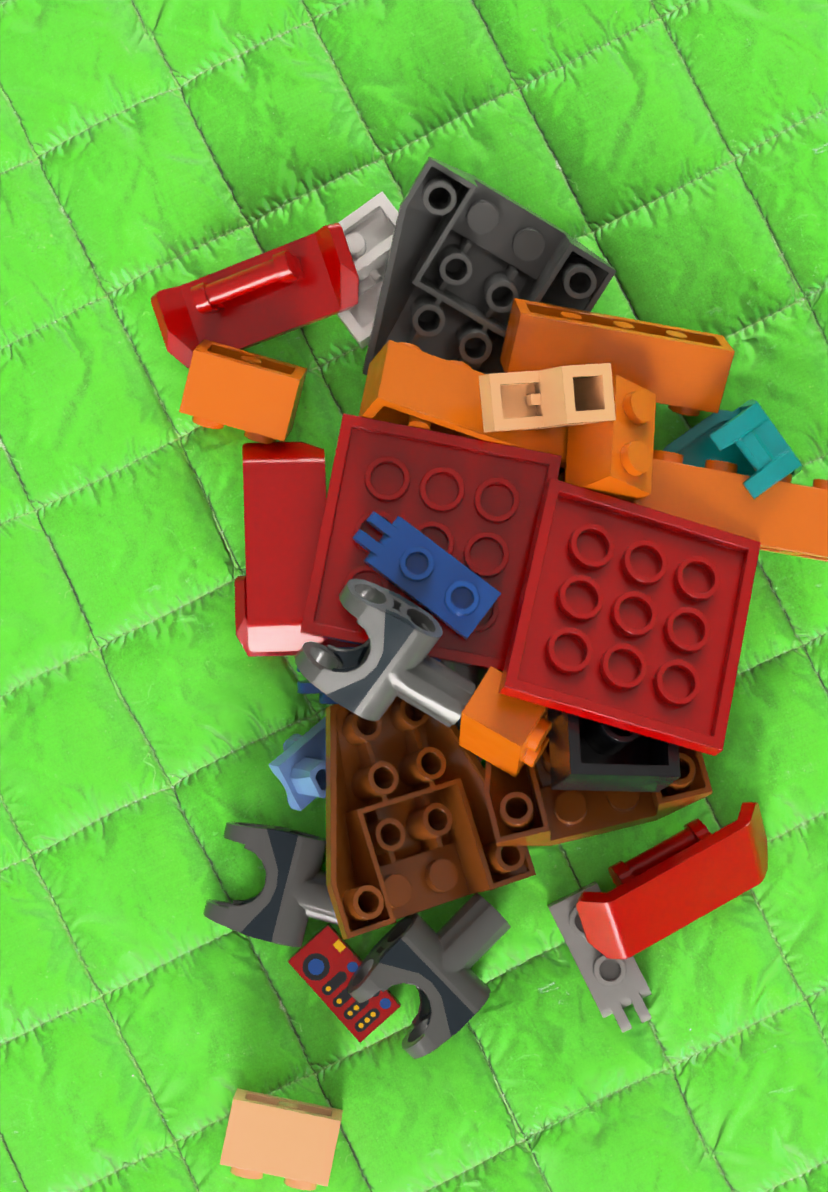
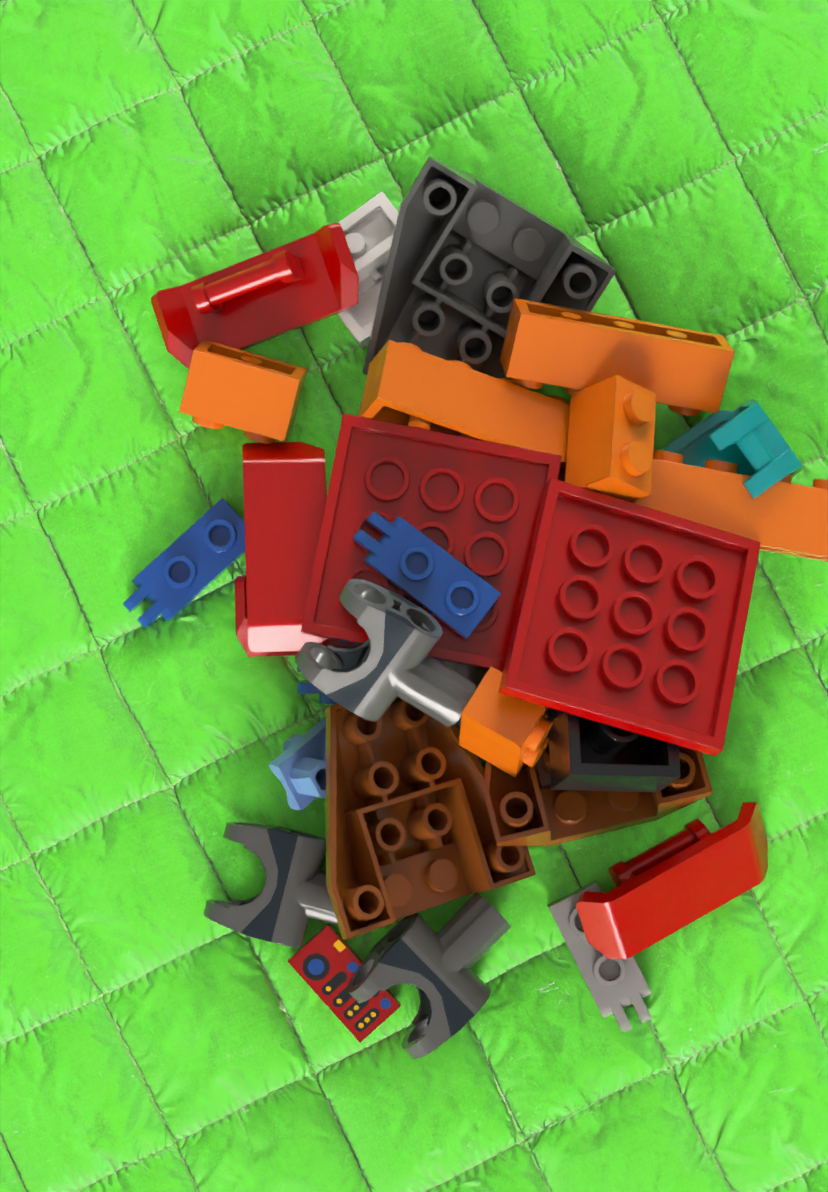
light nougat brick [220,1088,343,1191] -> none
light nougat brick [479,363,616,432] -> none
none -> blue hinge [123,498,245,628]

